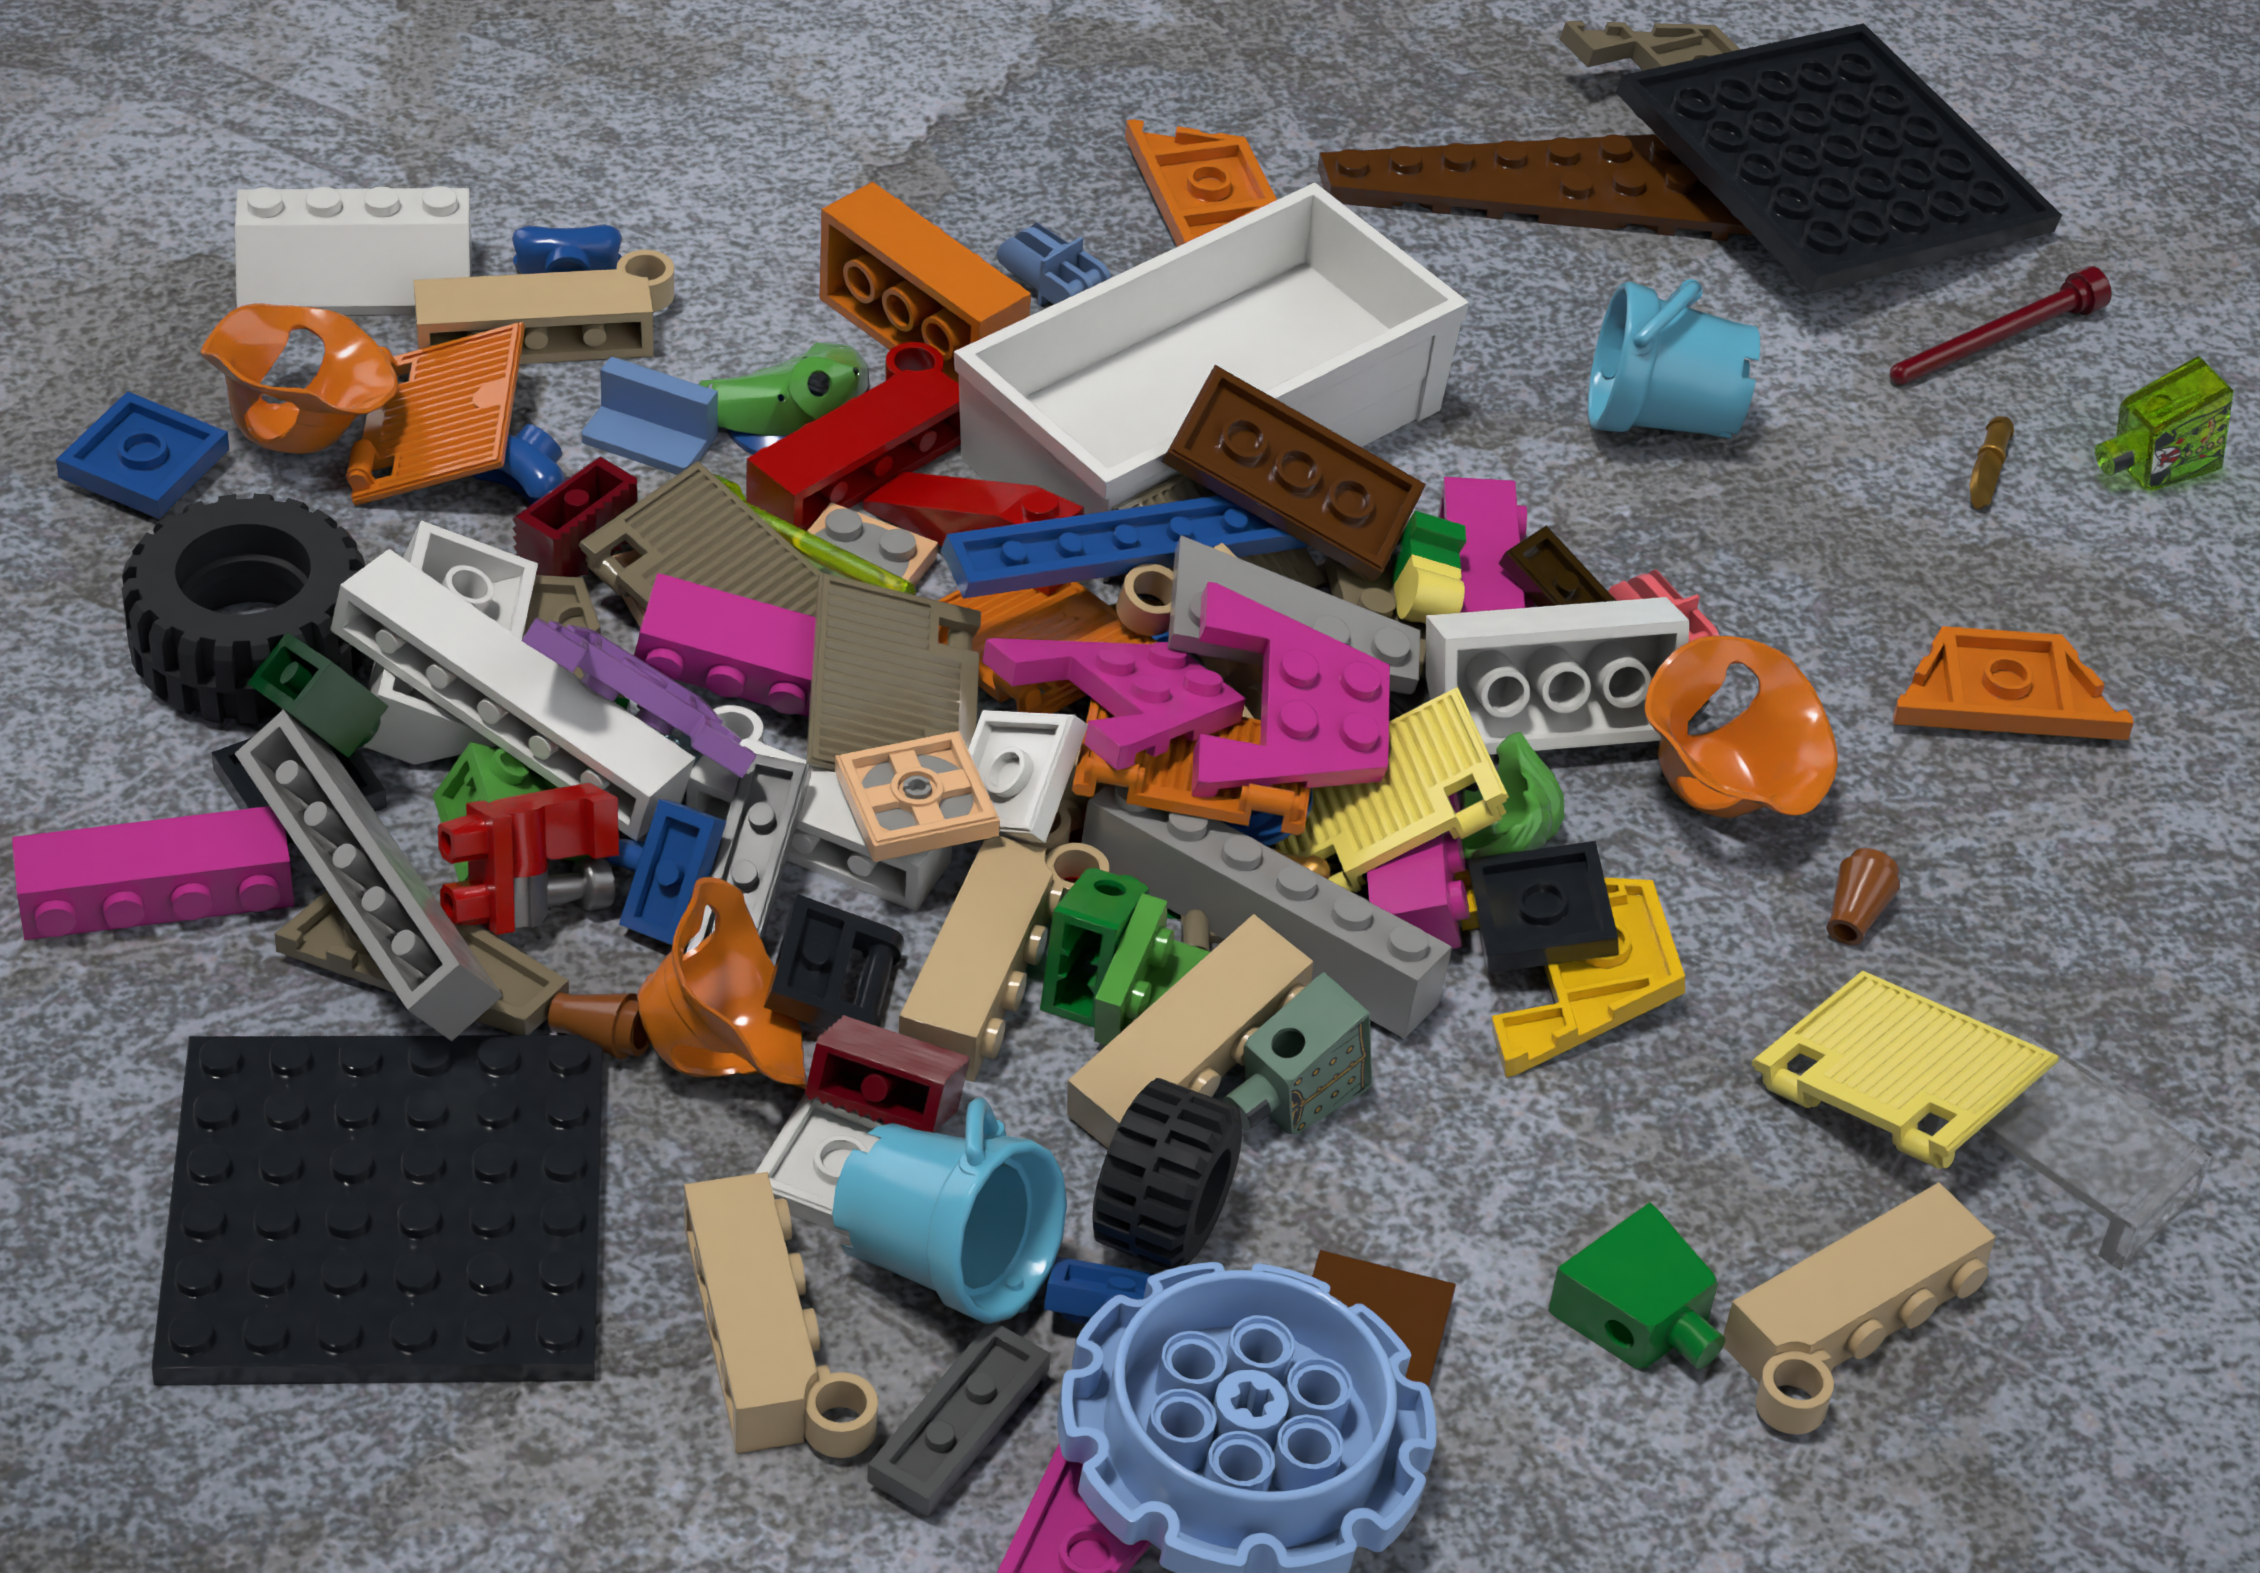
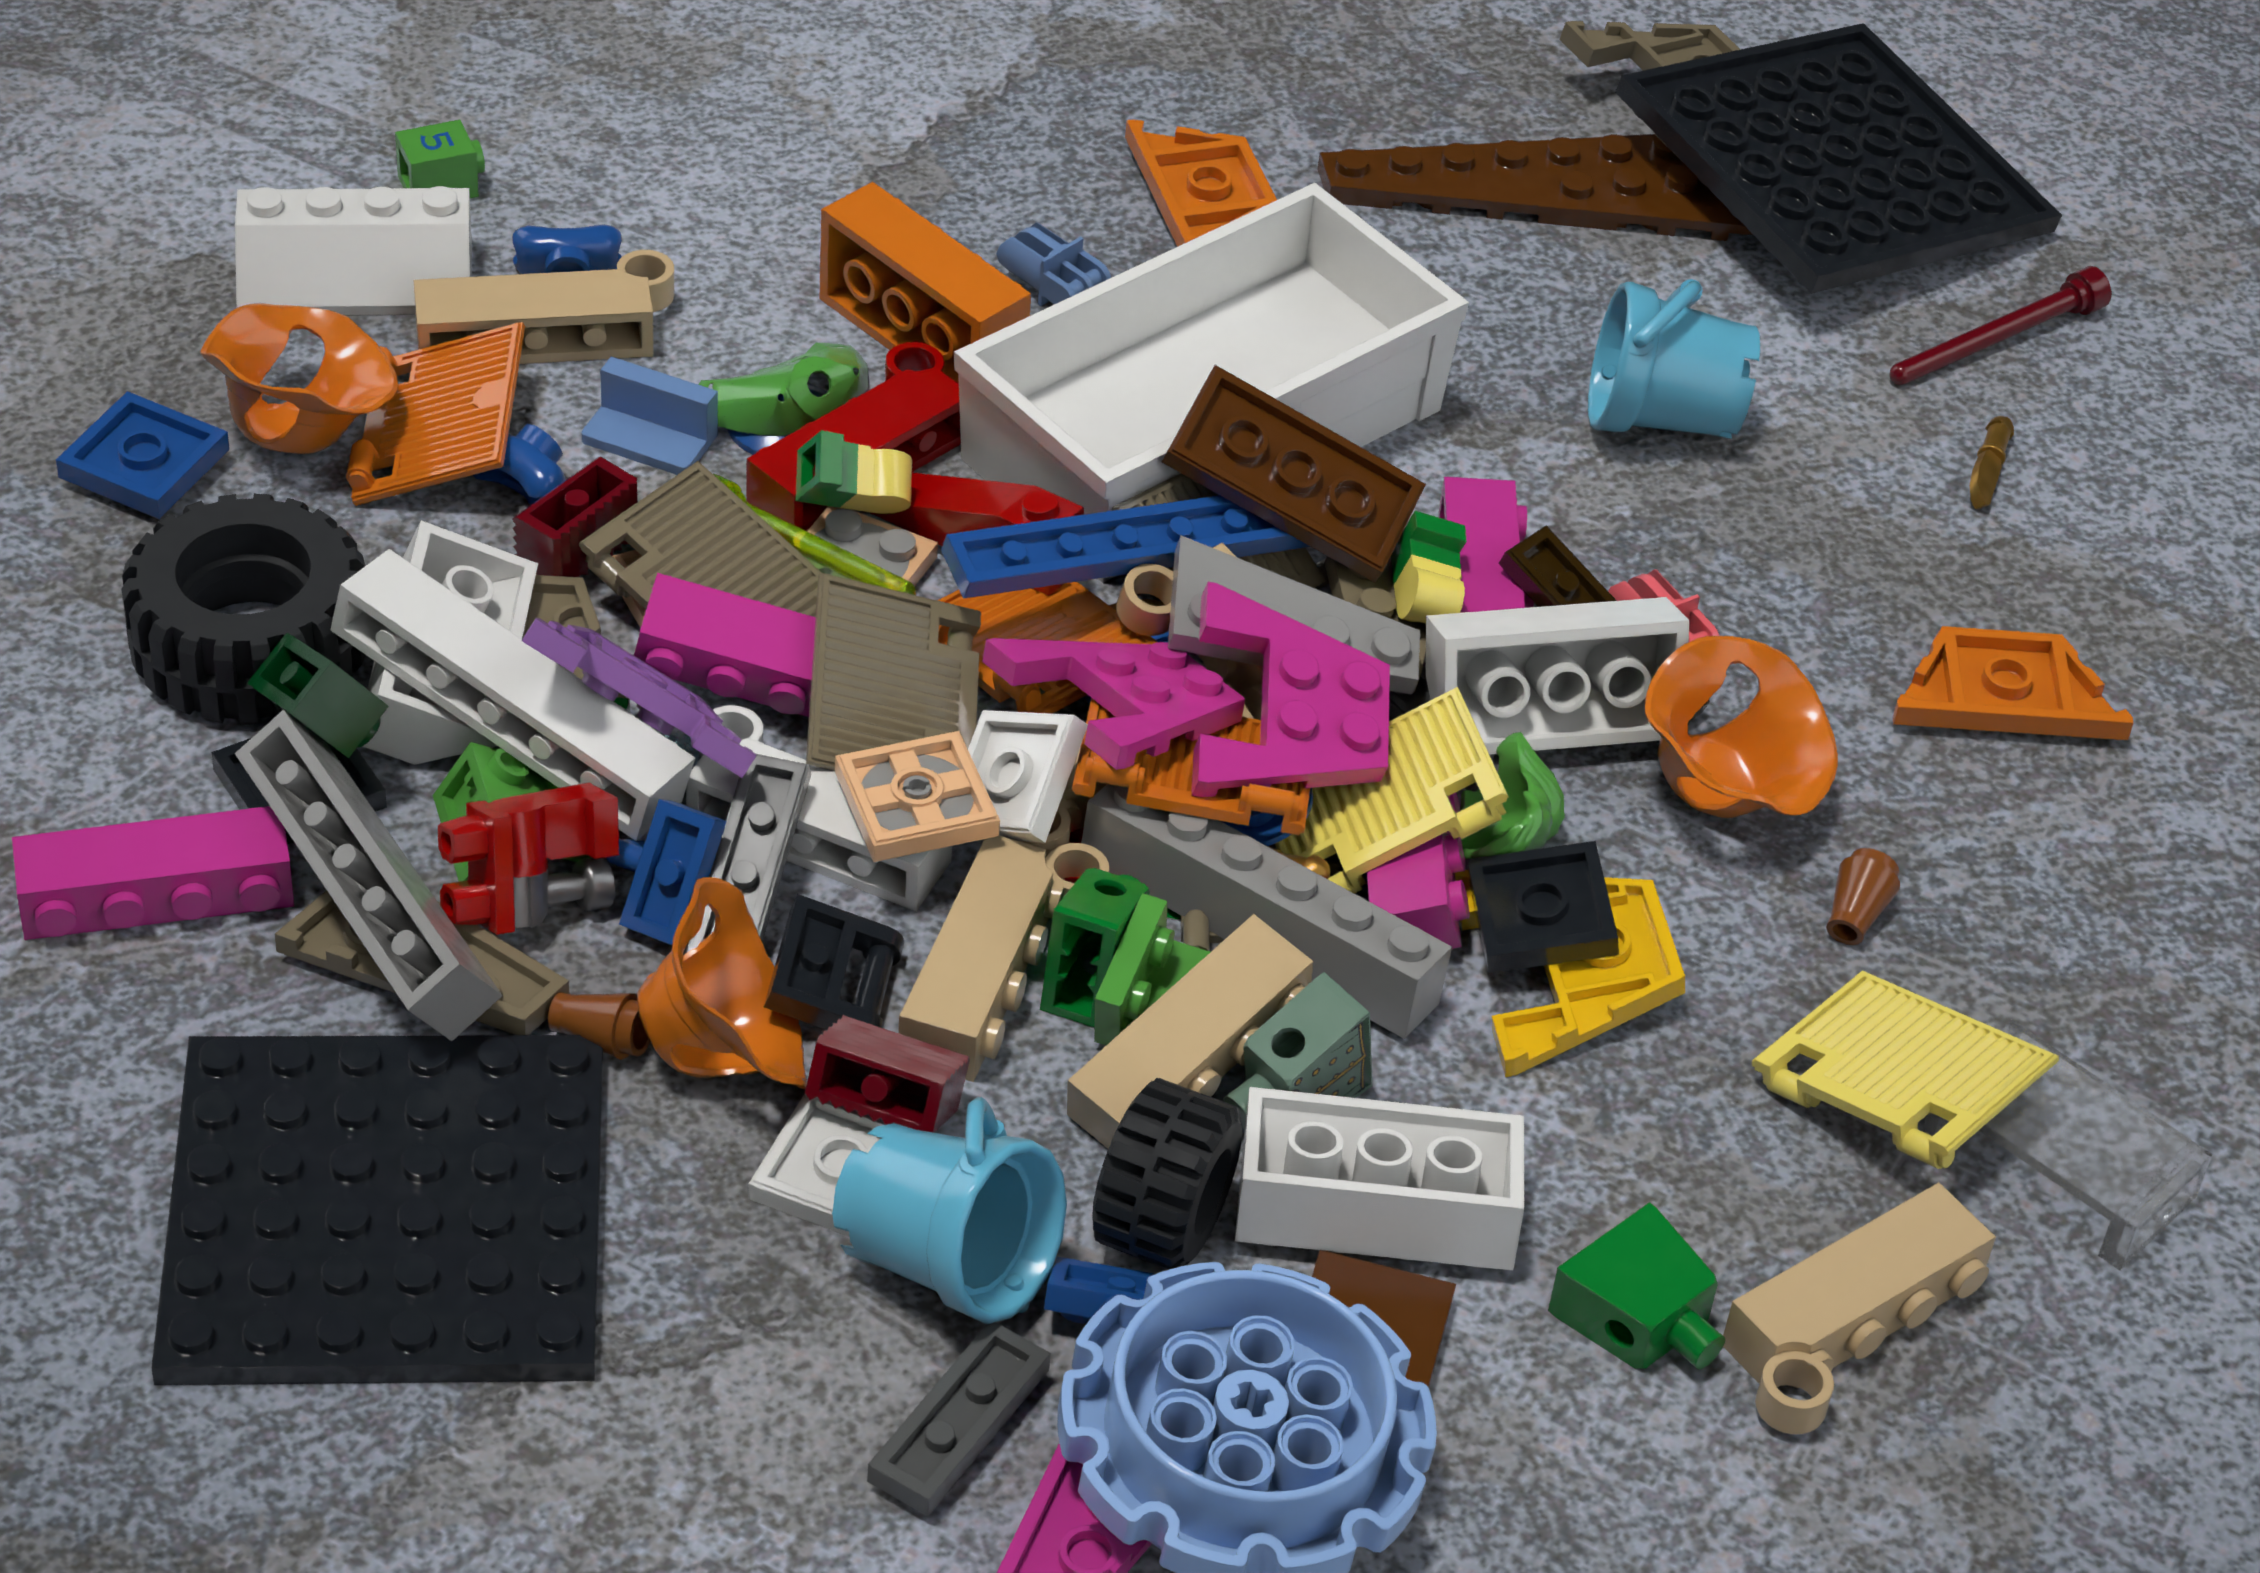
tan hinge [684,1172,878,1458] -> none
clear neon green torso [2095,356,2234,491] -> none
none -> bright green brick [395,119,485,198]
none -> leg [796,430,912,514]
none -> white slope [1235,1087,1524,1271]

